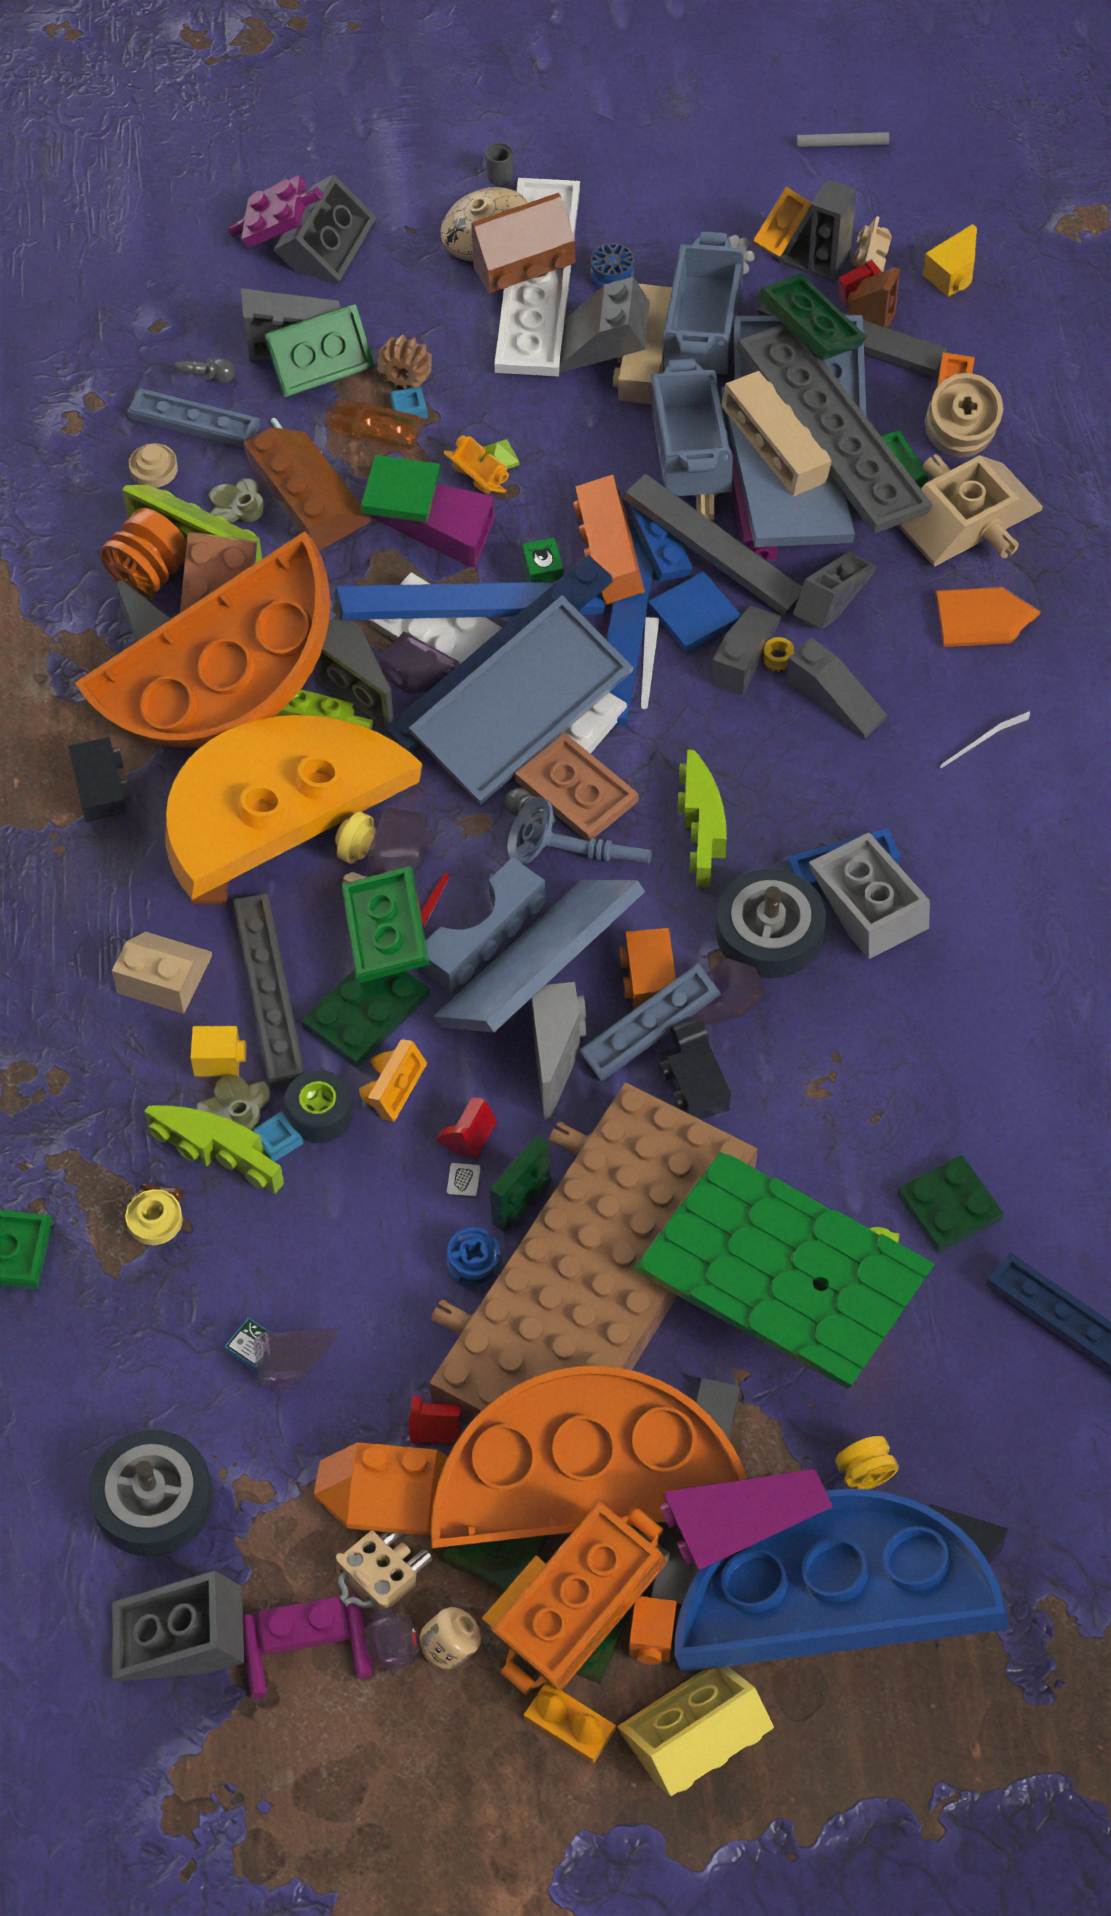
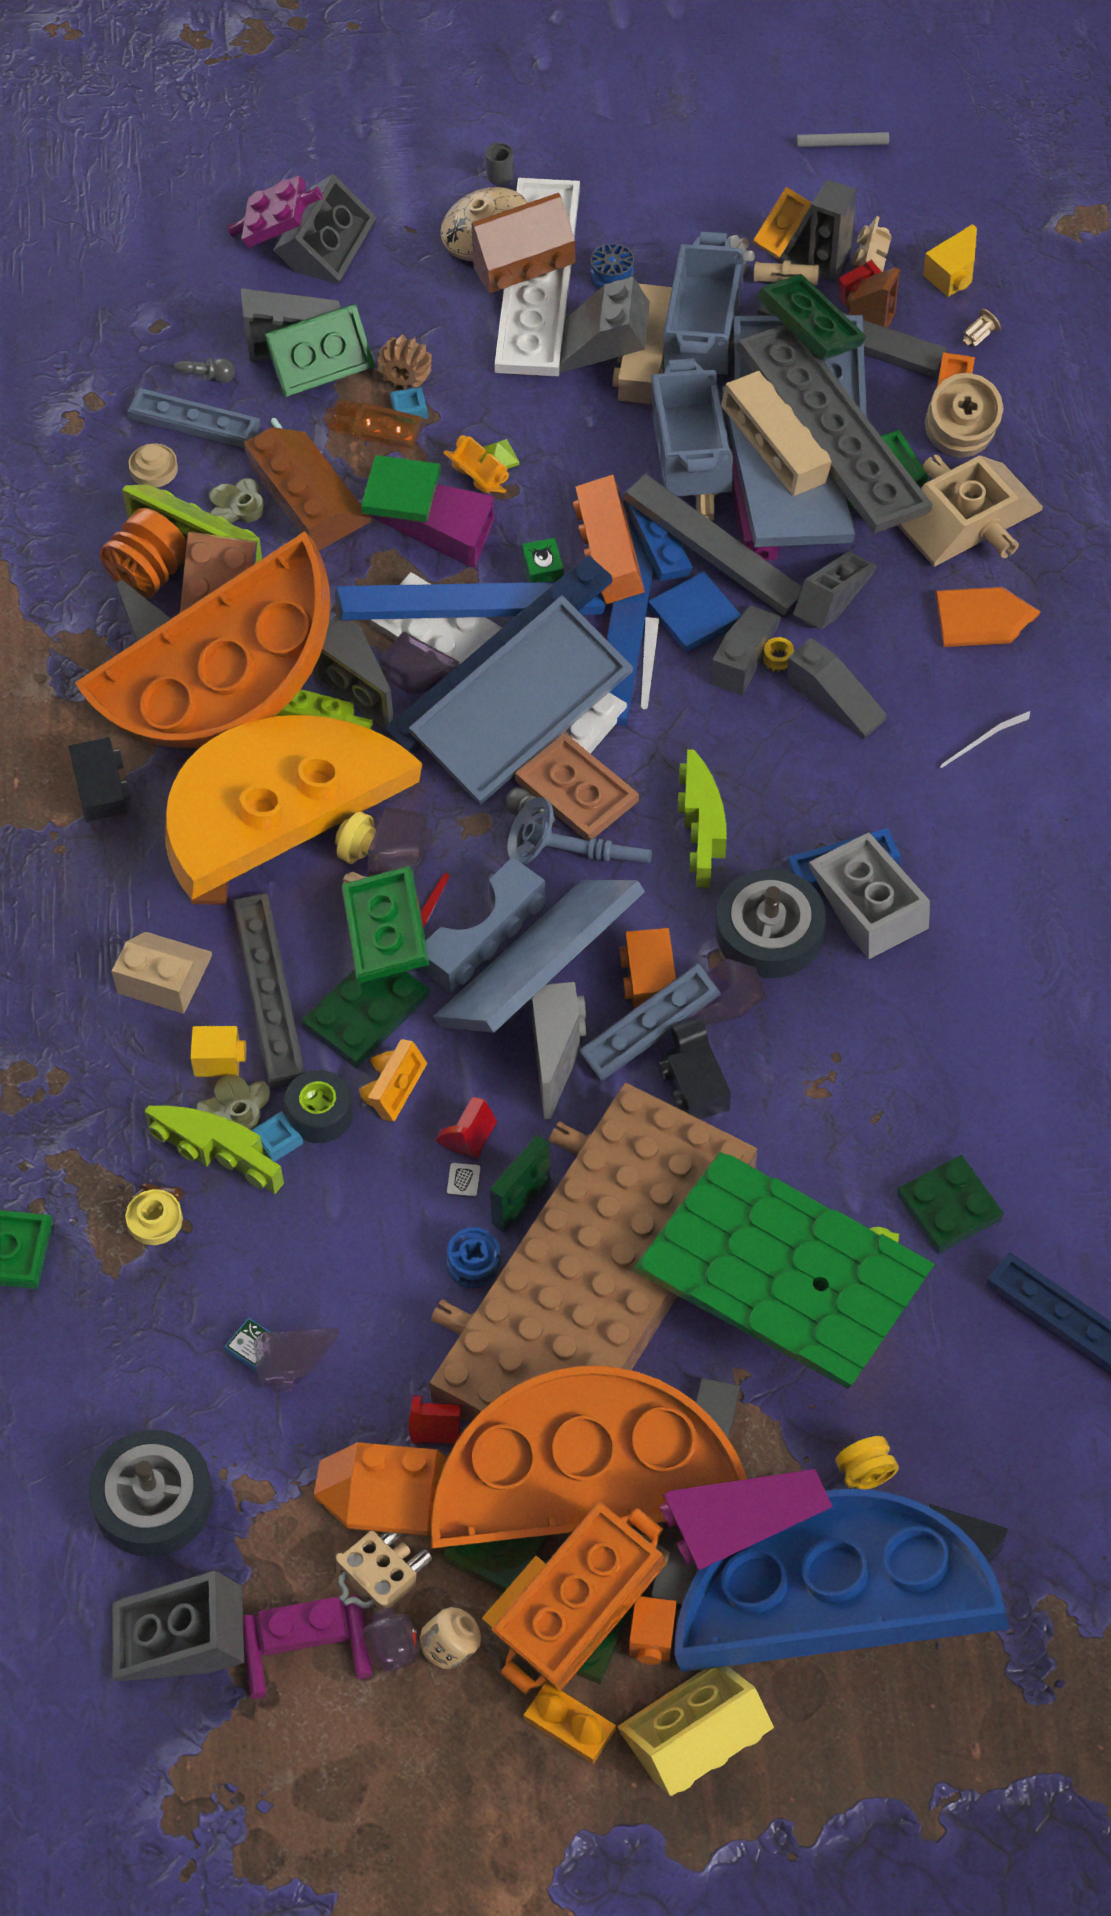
none -> tan pin [754,261,819,285]
none -> tan piece [962,309,1001,347]

